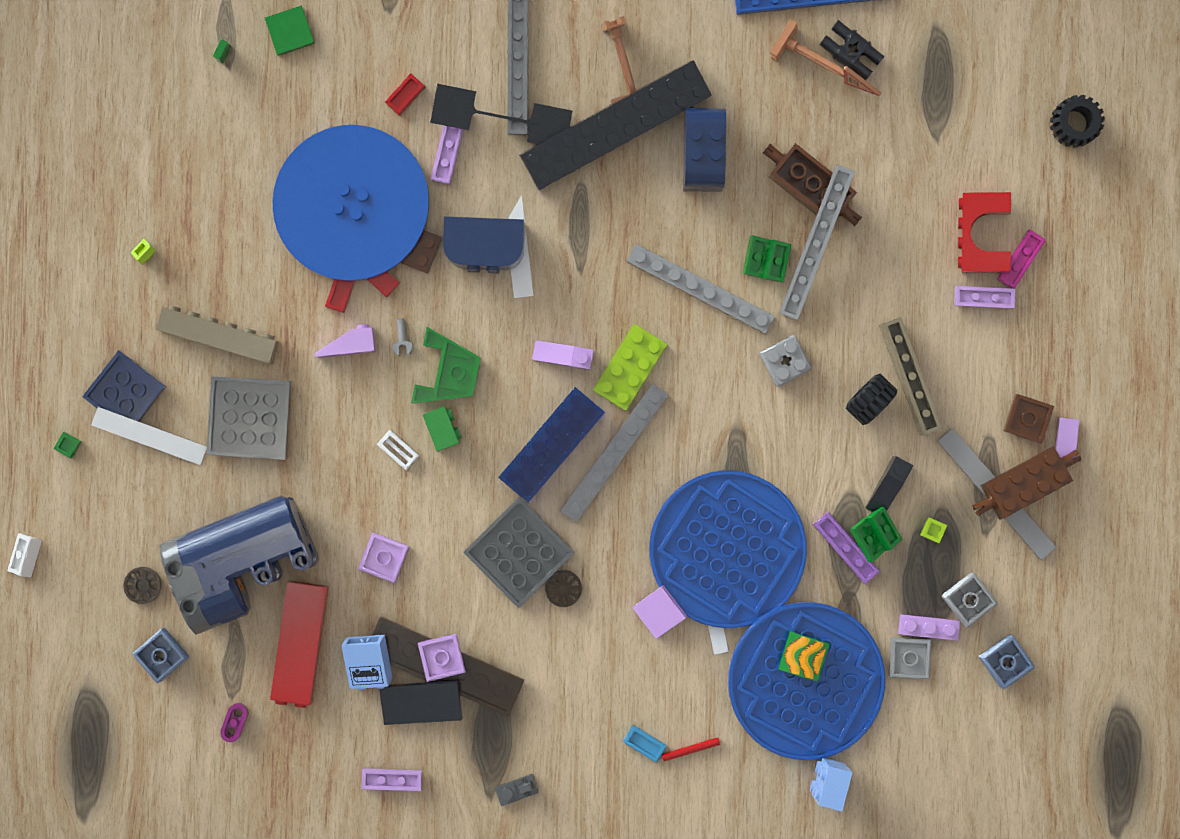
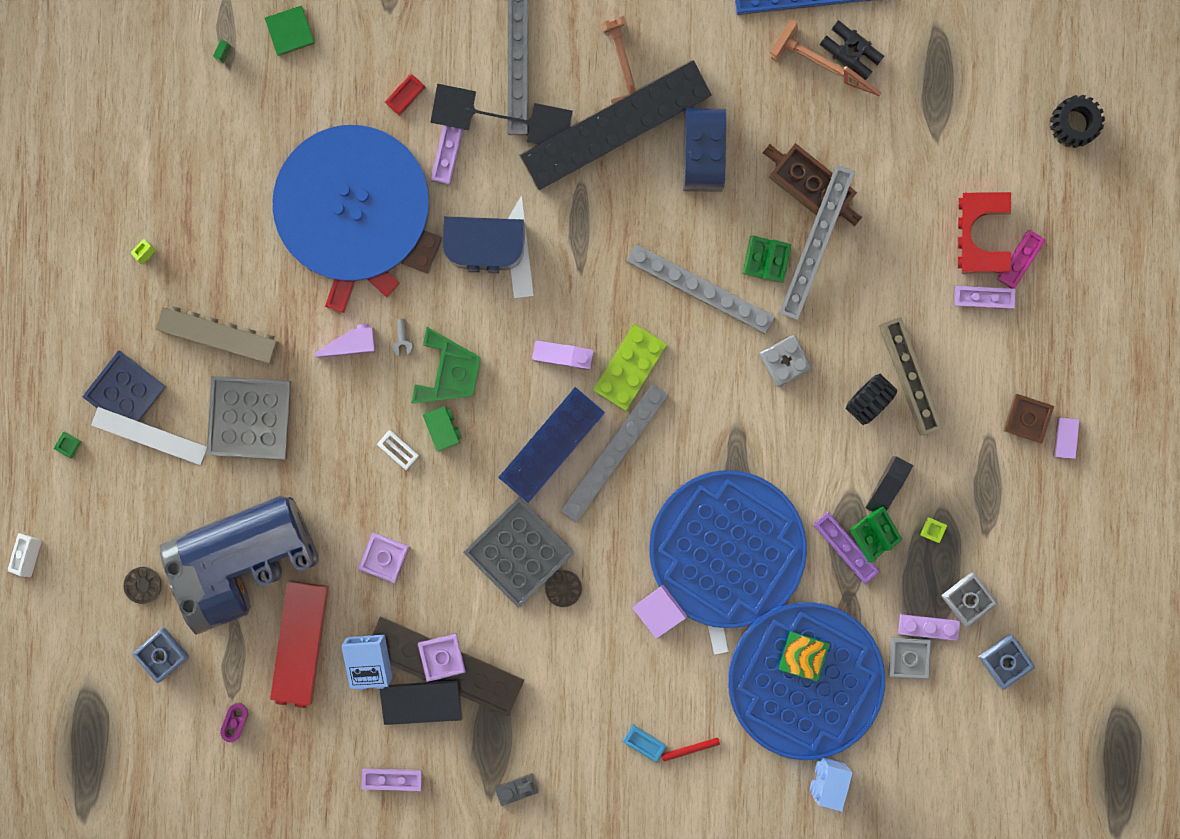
light grey tile [937,428,1056,560] -> none
reddish brown brick [972,446,1082,520] -> none

